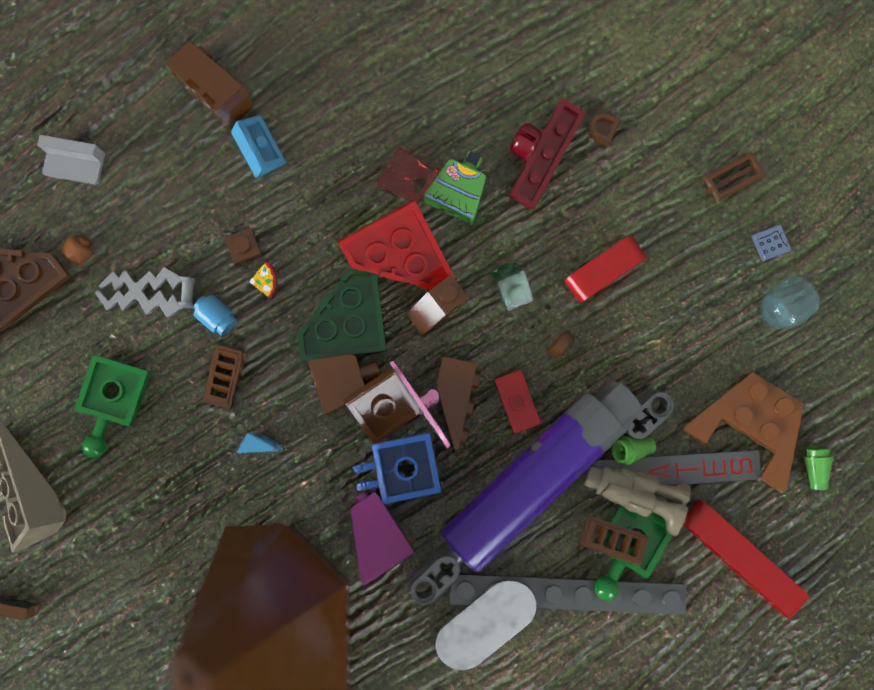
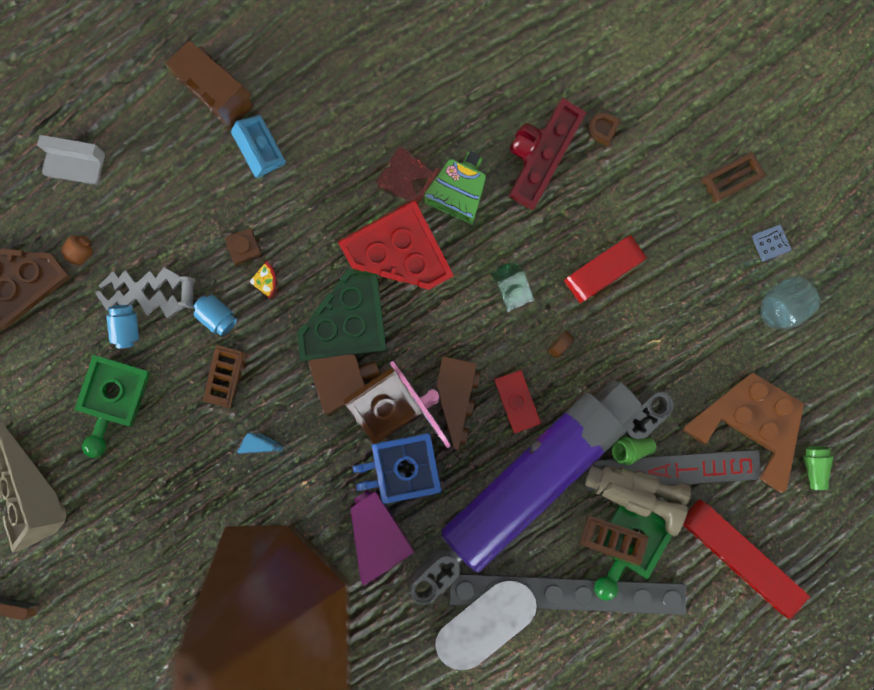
reddish brown slope [406,275,469,336] -> none
none -> dark azure brick [106,305,139,348]

